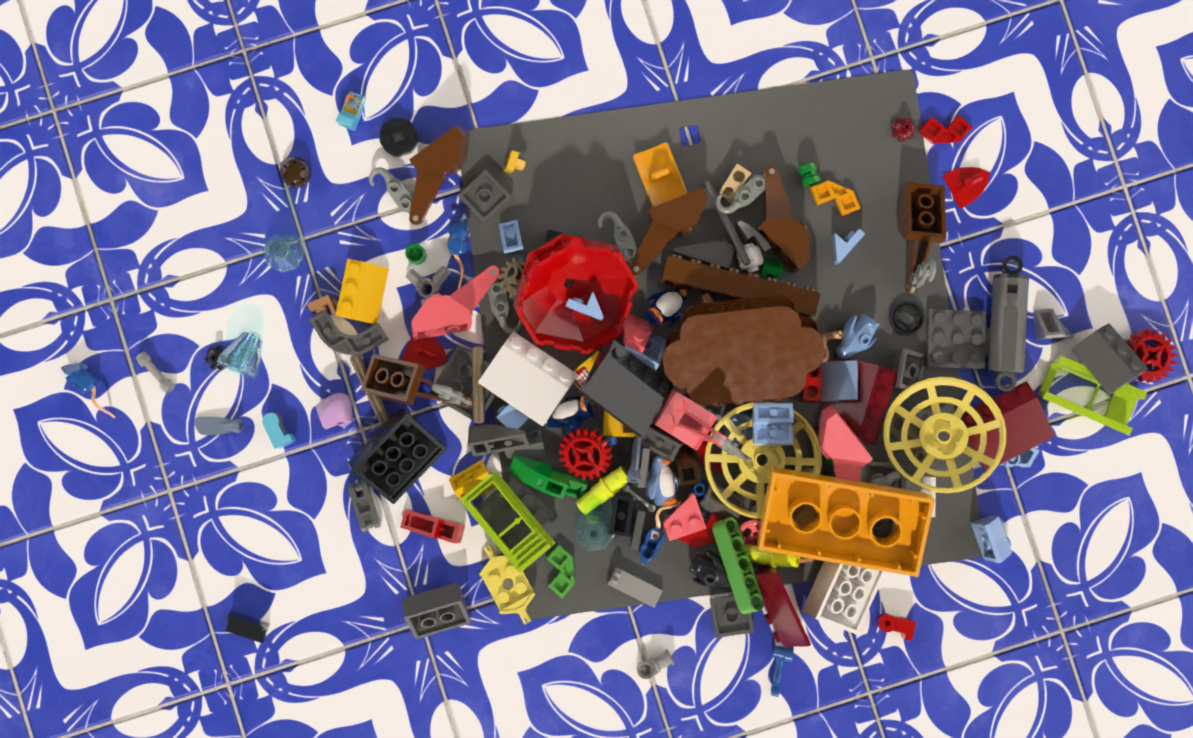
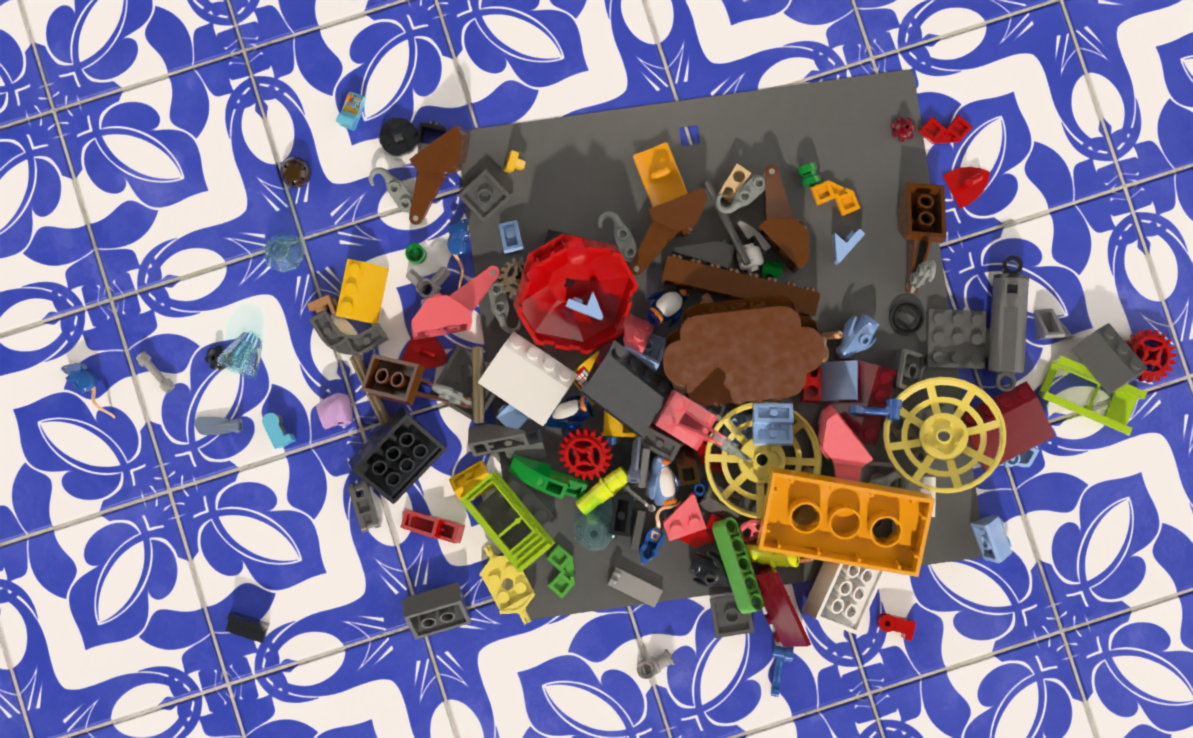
none -> black bracket [416,121,448,149]
none -> blue brick [849,399,902,421]

